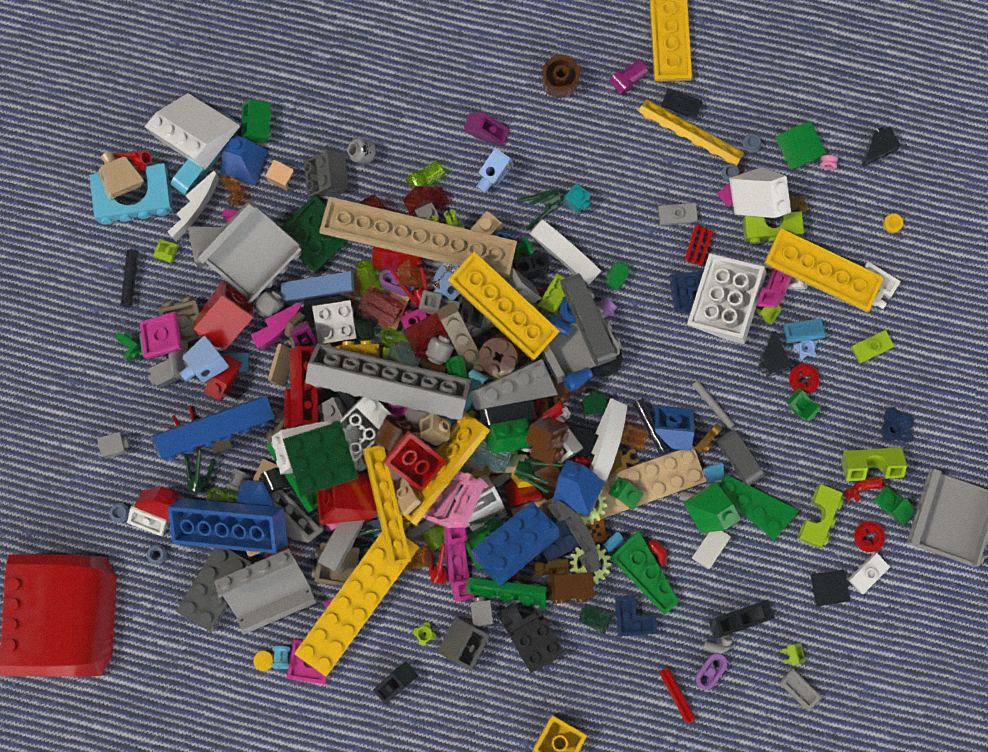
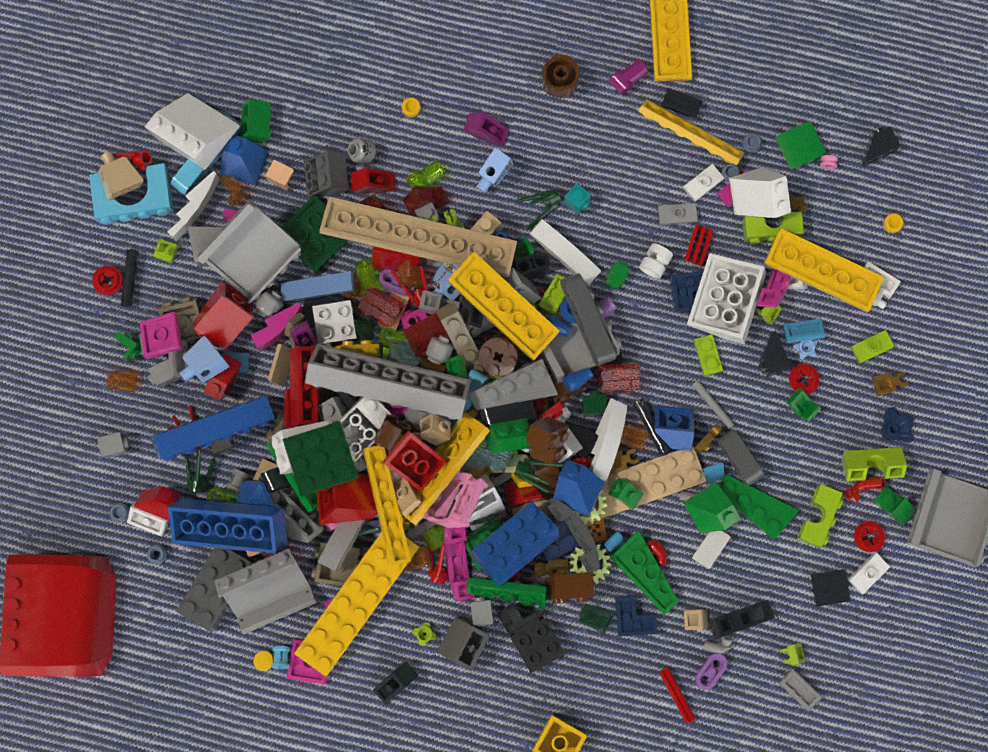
none -> red gear [92,265,123,296]
none -> clear orange bracket [106,370,138,392]
none -> red slope [351,167,396,194]
none -> yellow tile [402,98,421,117]
none -> clear red brick [598,363,640,394]
none -> white wheel [639,243,673,279]
none -> white plate [683,164,724,202]
none -> tan slope [684,609,708,630]
none -> lime plate [693,334,723,377]
none -> pearl gold plate [871,372,909,396]

